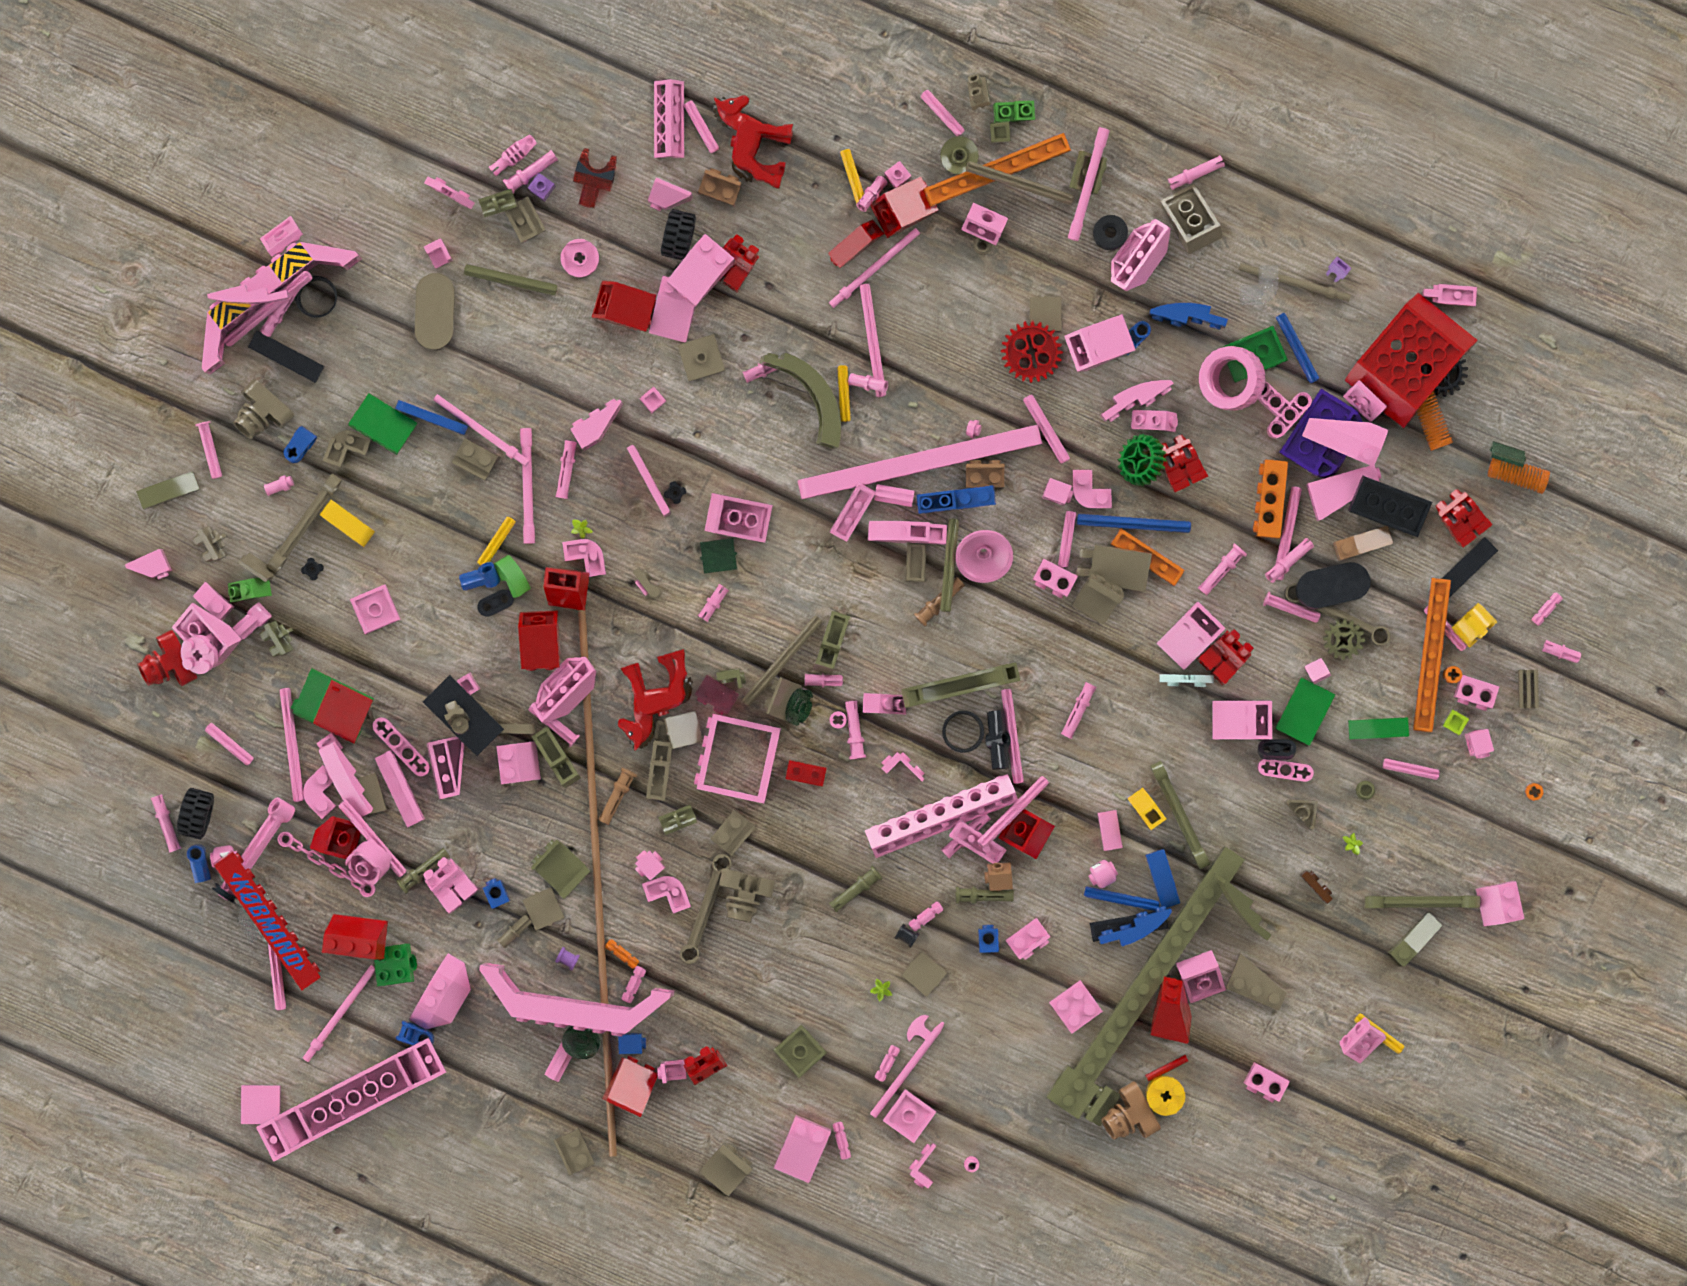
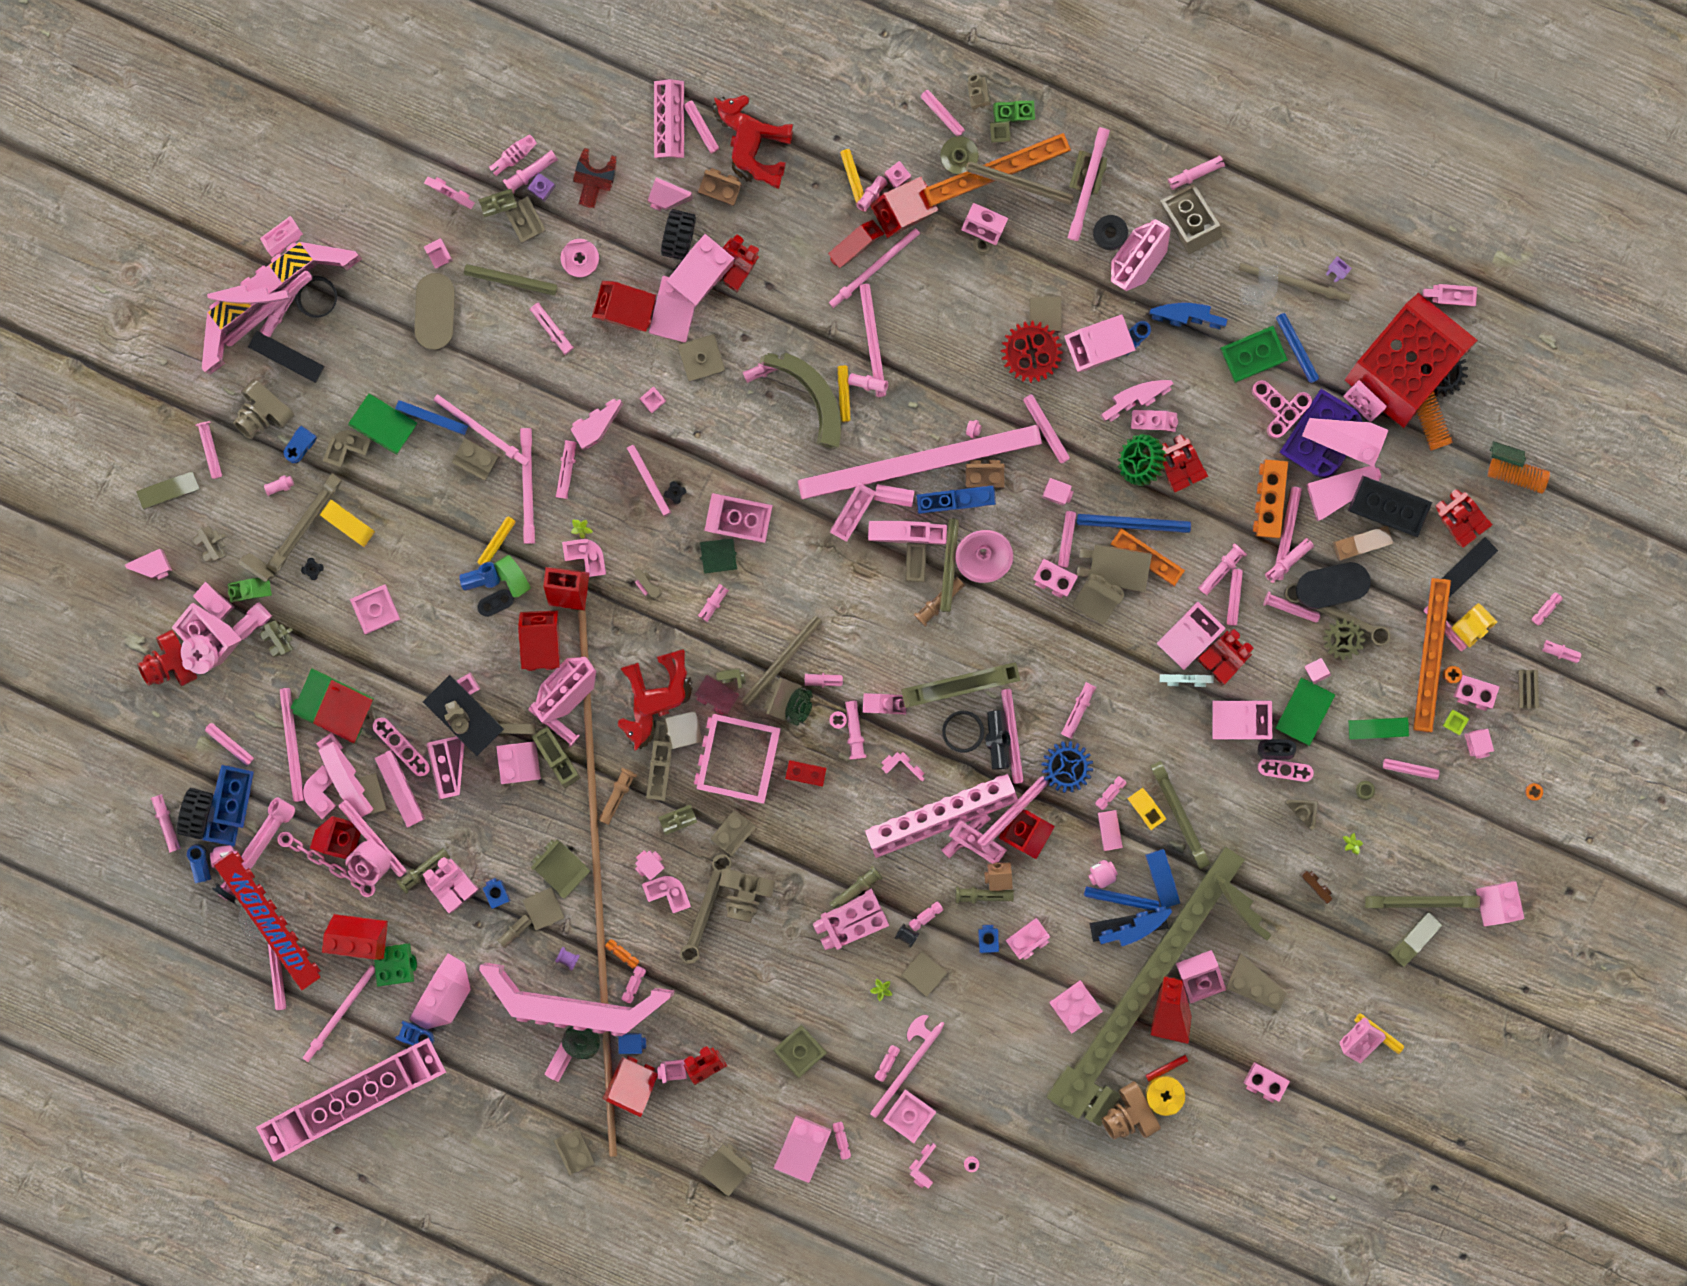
bright pink tile [241,1085,281,1124] -> none
olive slope [814,611,850,675] -> none
bright pink plate [1073,470,1112,509] -> none
bright pink tyre [1199,346,1266,411] -> none
none -> blue slope [202,765,254,846]
none -> bright pink pin [529,302,574,355]
none -> bright pink hips [813,888,889,950]
none -> blue gear [1042,741,1093,793]
none -> bright pink axle [1095,776,1126,810]
none -> bright pink axle [1227,569,1243,626]

